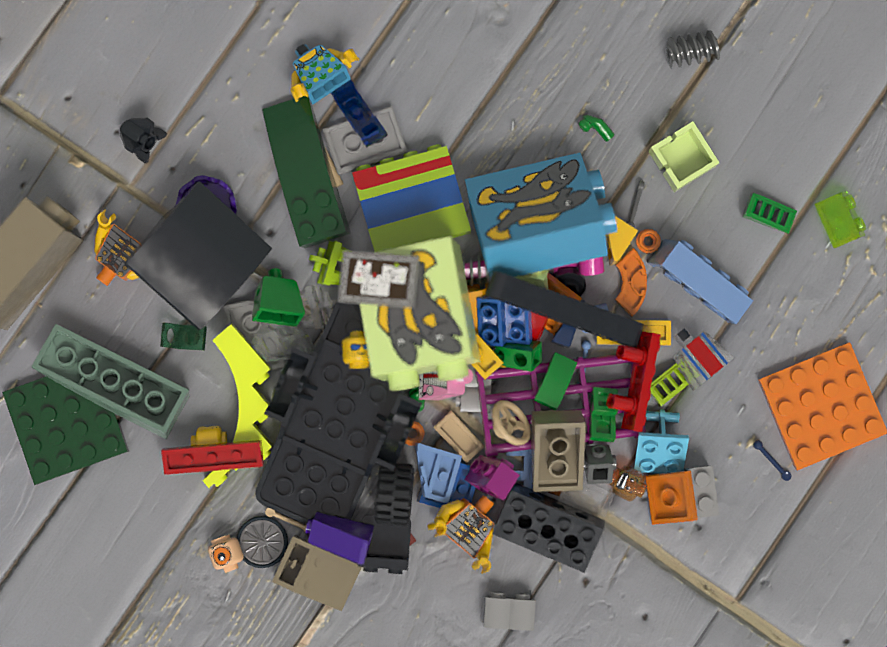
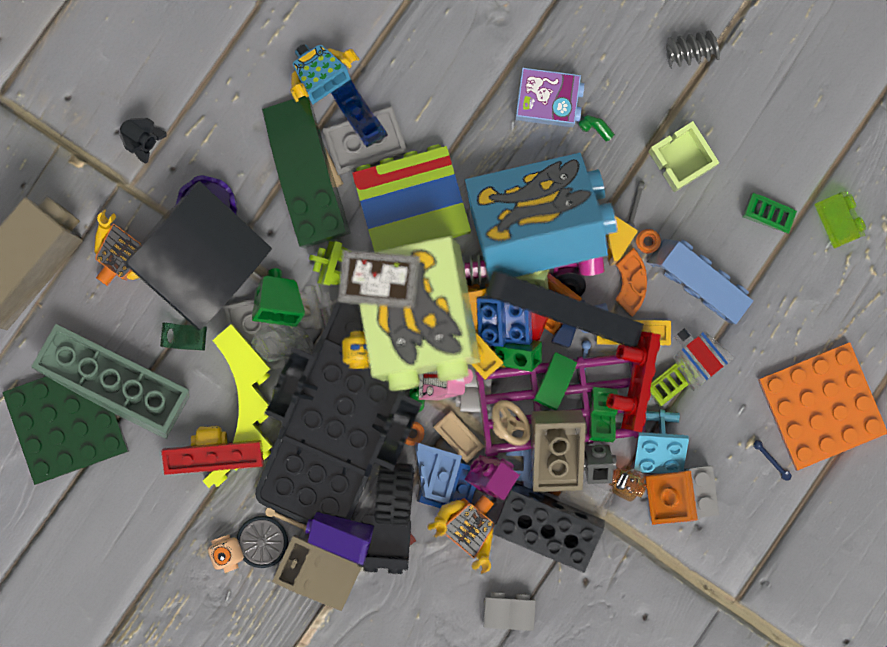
none -> brick [515,68,585,128]

